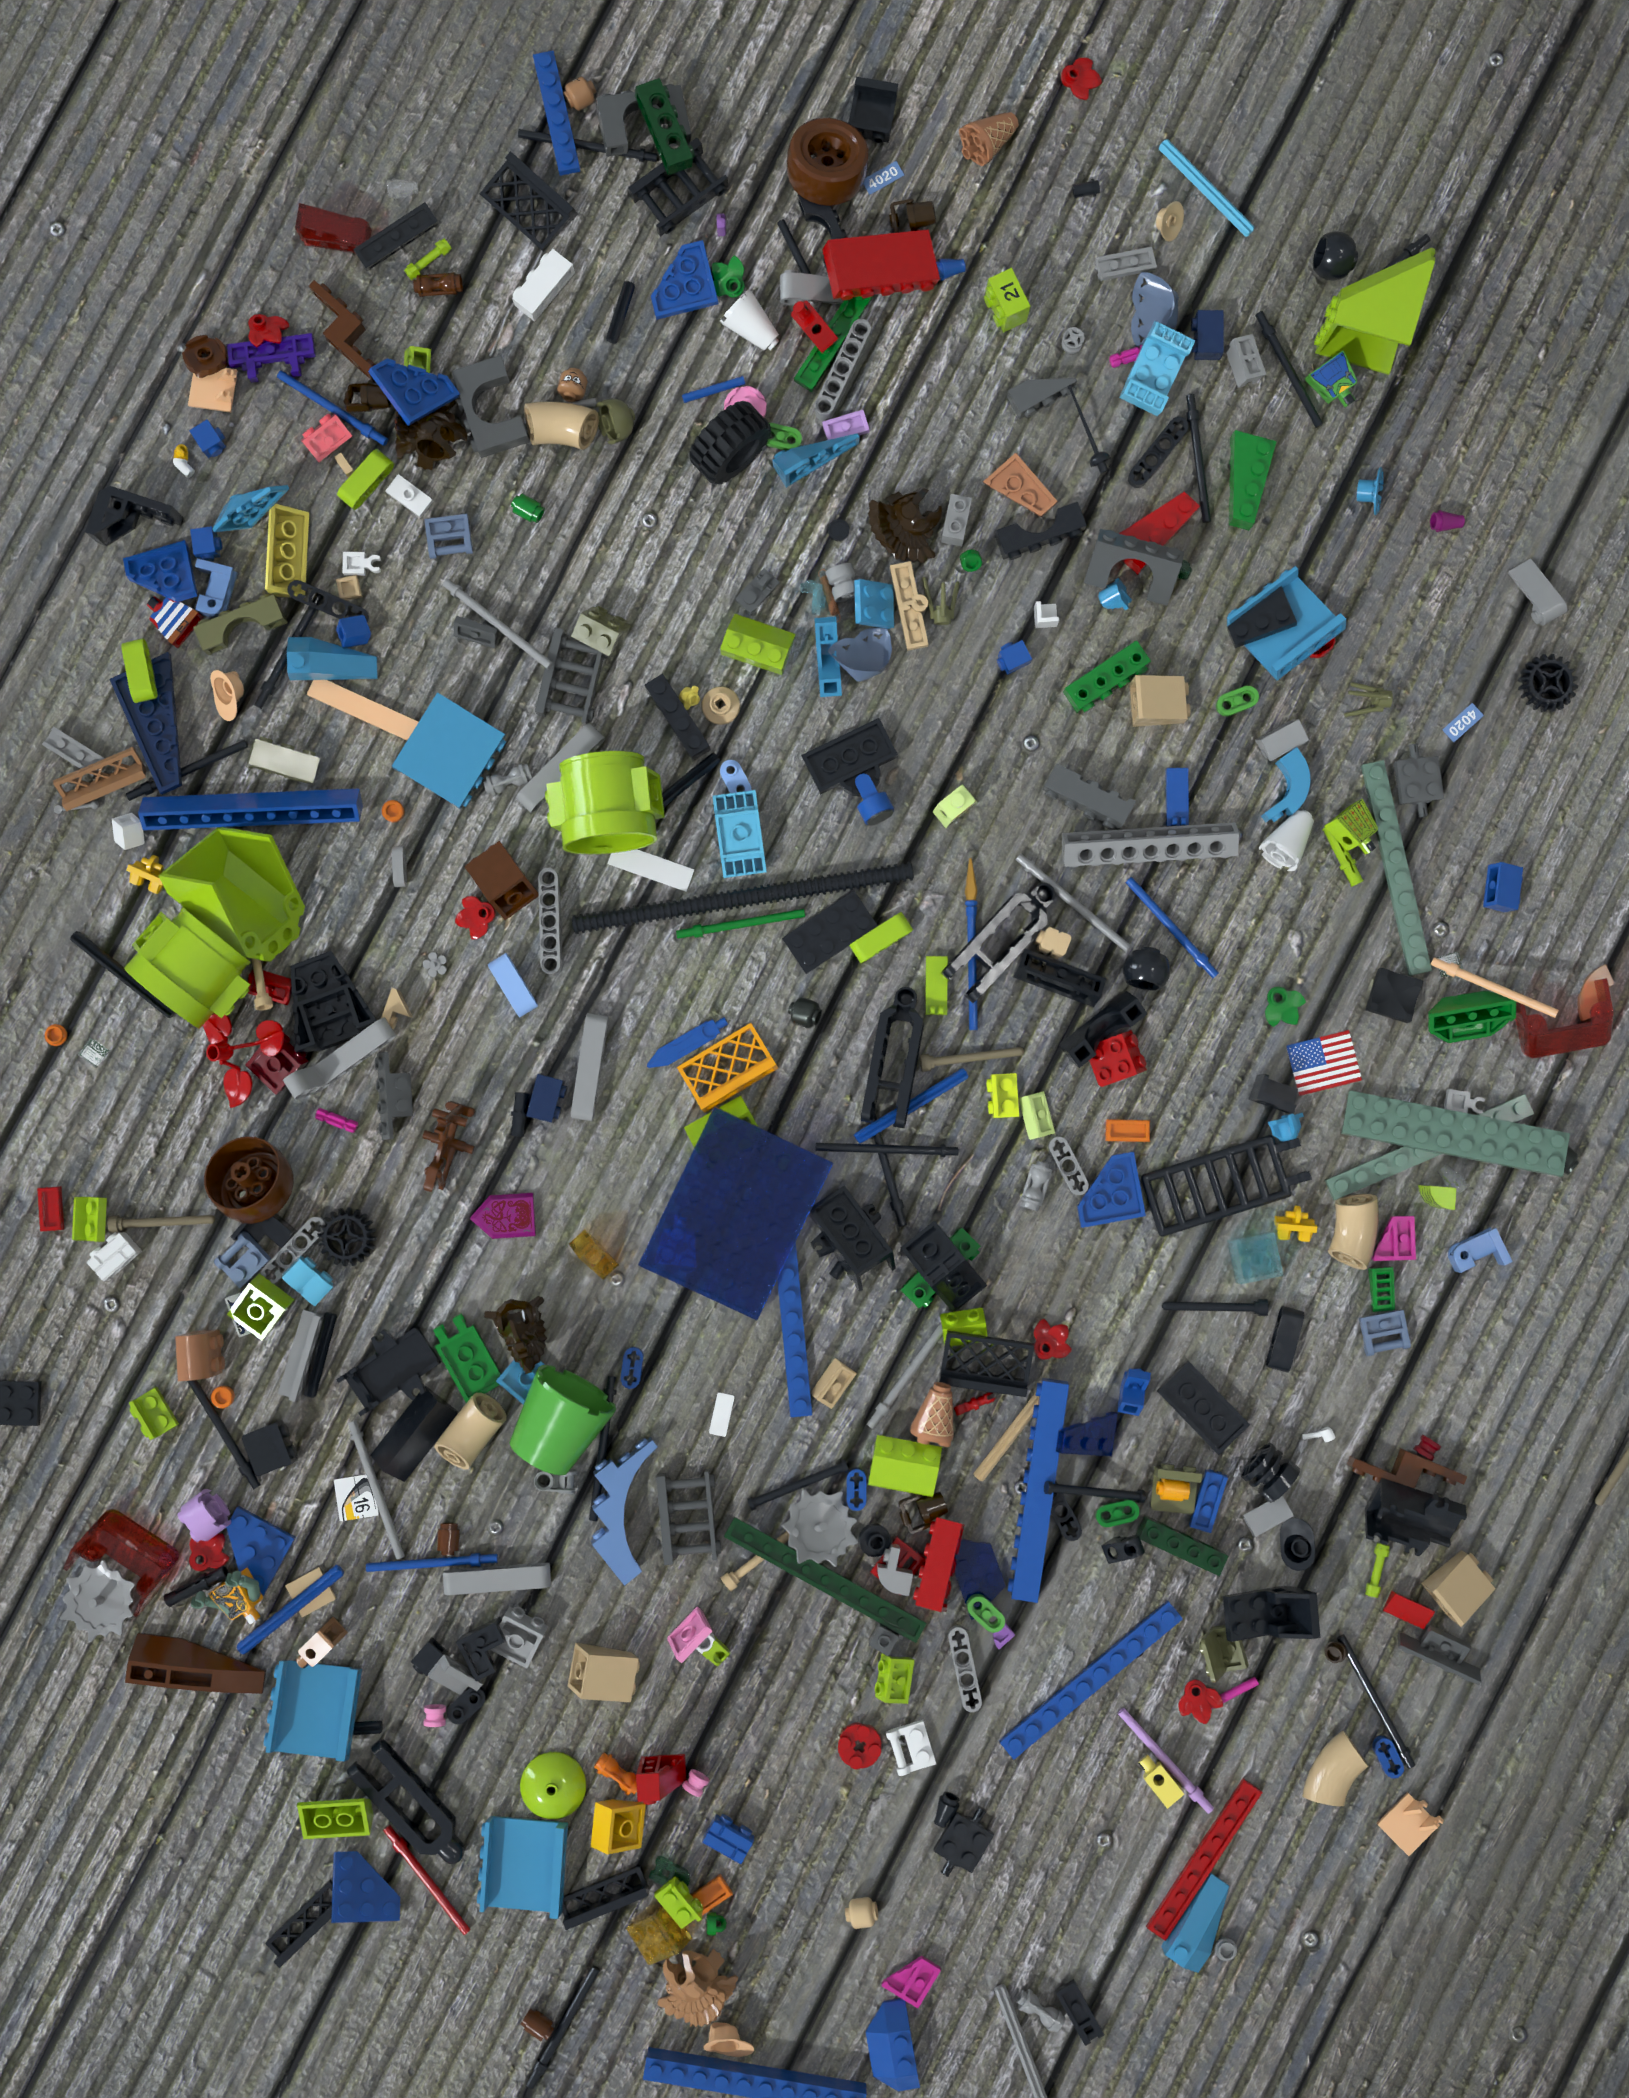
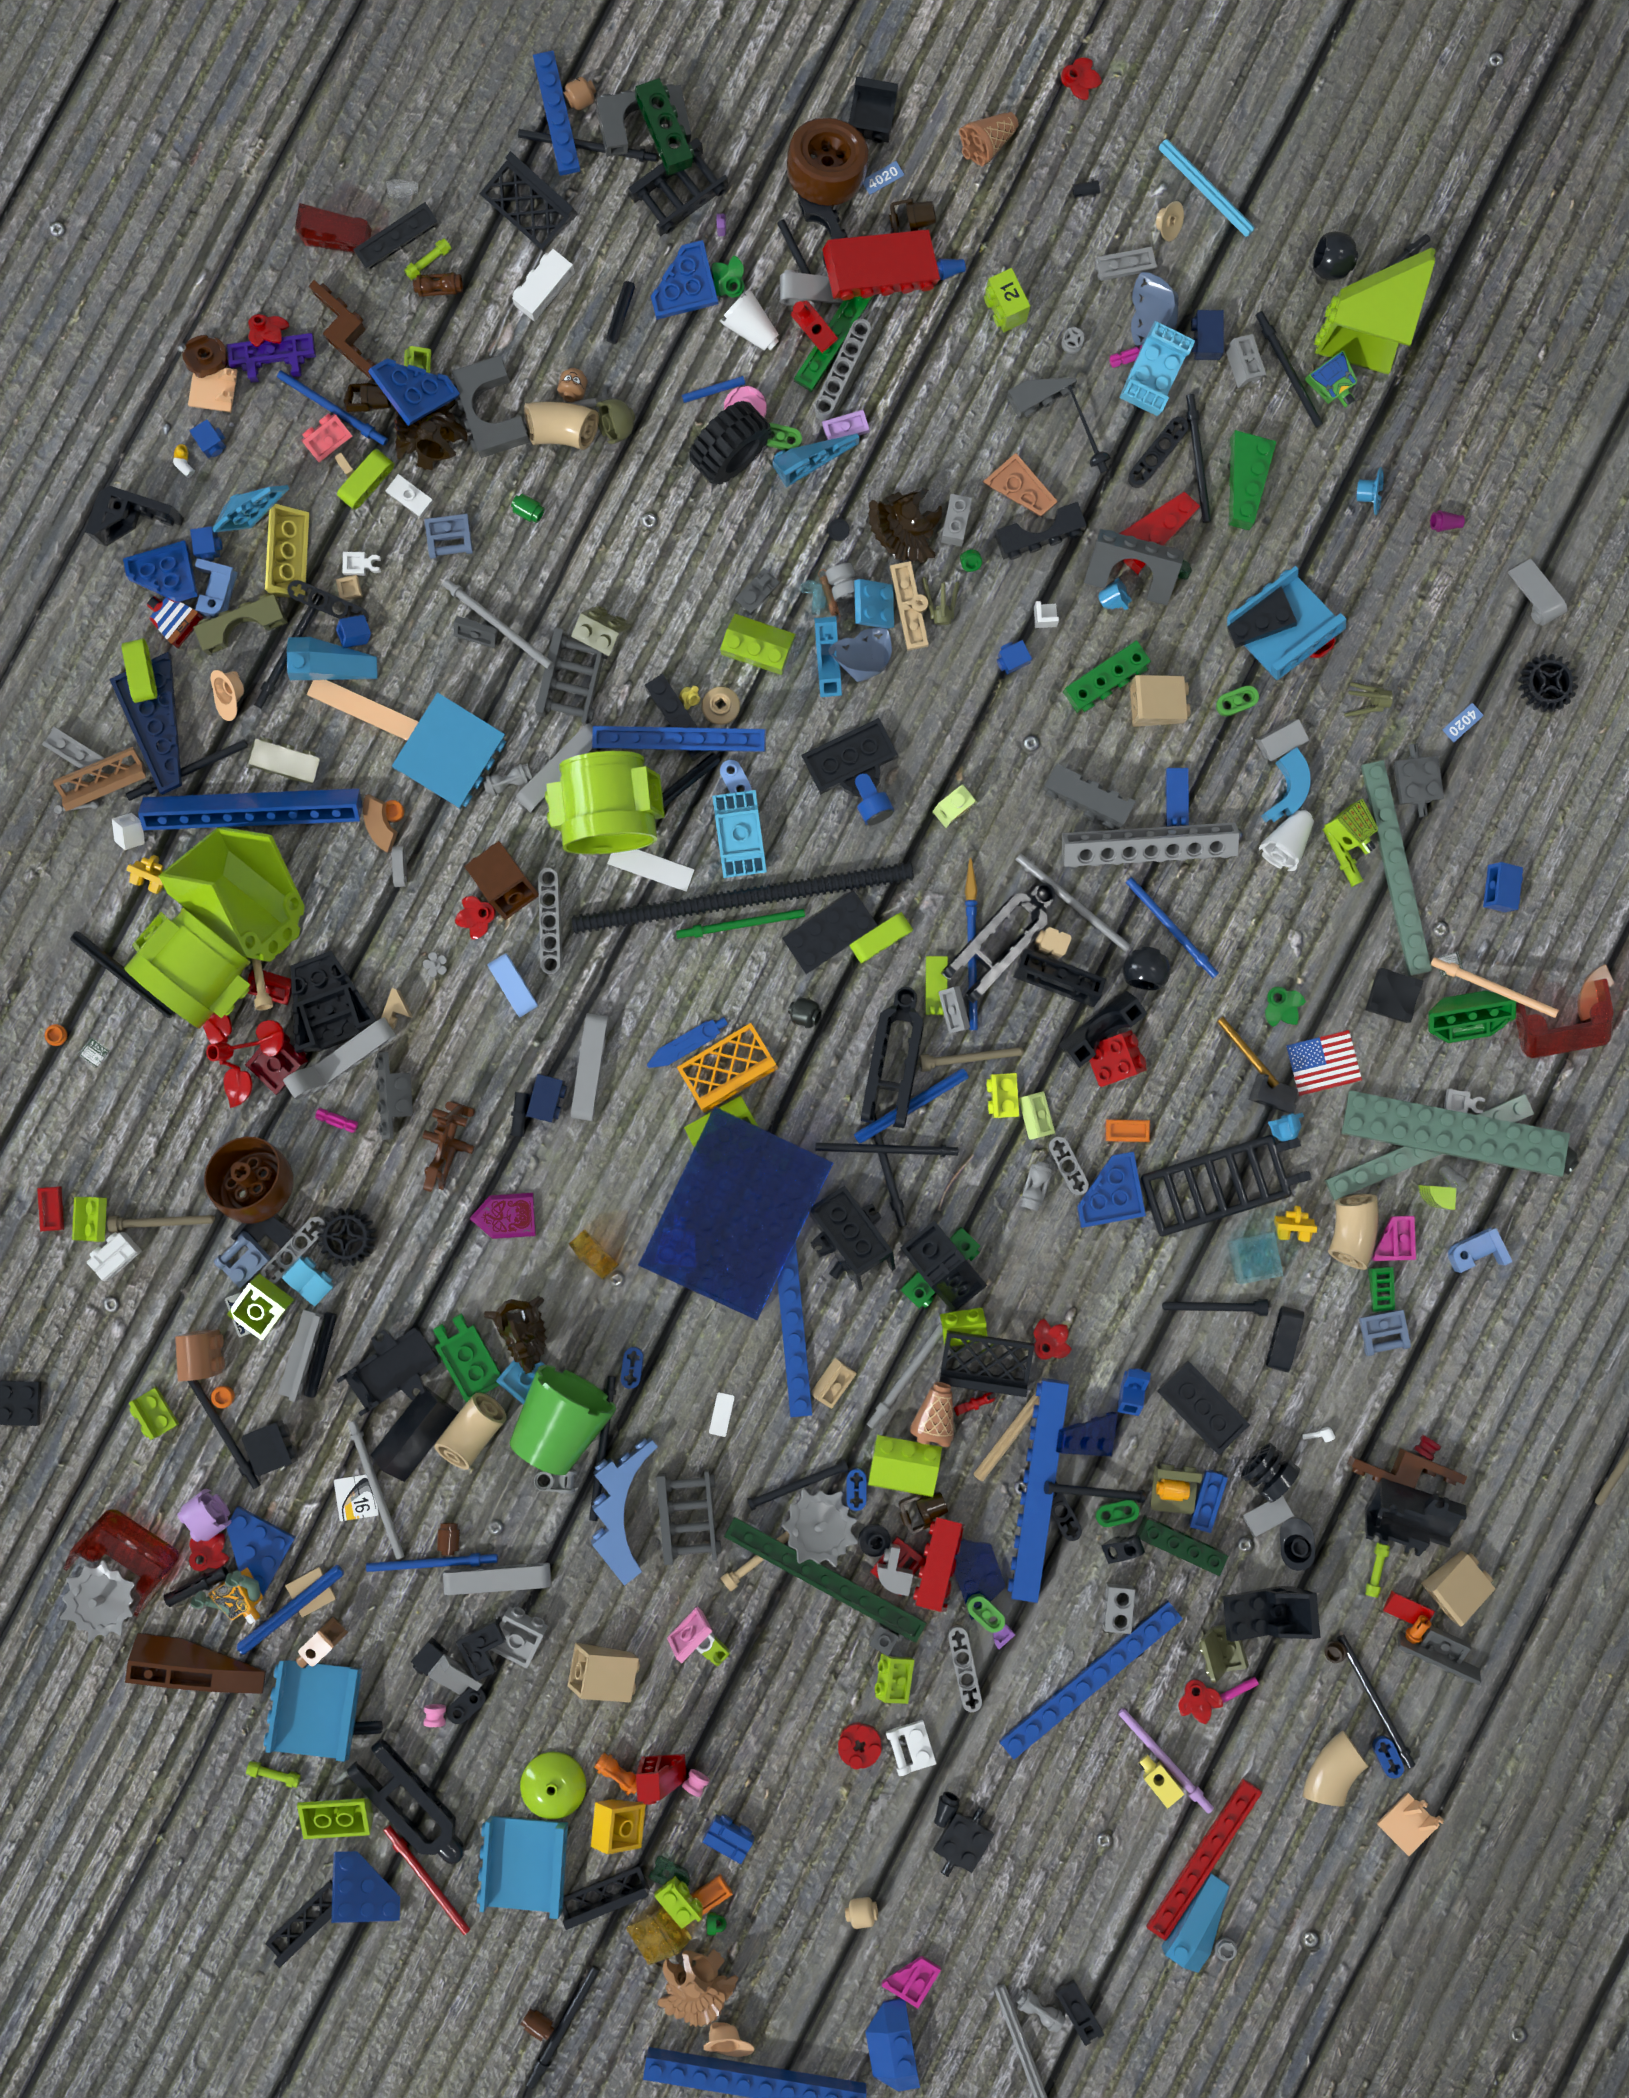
none -> lime bar [246,1761,301,1788]
none -> medium nougat tile [363,794,398,853]
none -> blue plate [592,726,766,752]
none -> light grey panel [938,986,970,1034]
none -> light grey brick [1102,1583,1138,1634]
none -> pearl gold bar [1217,1017,1279,1088]
none -> orange pin [1405,1615,1431,1644]

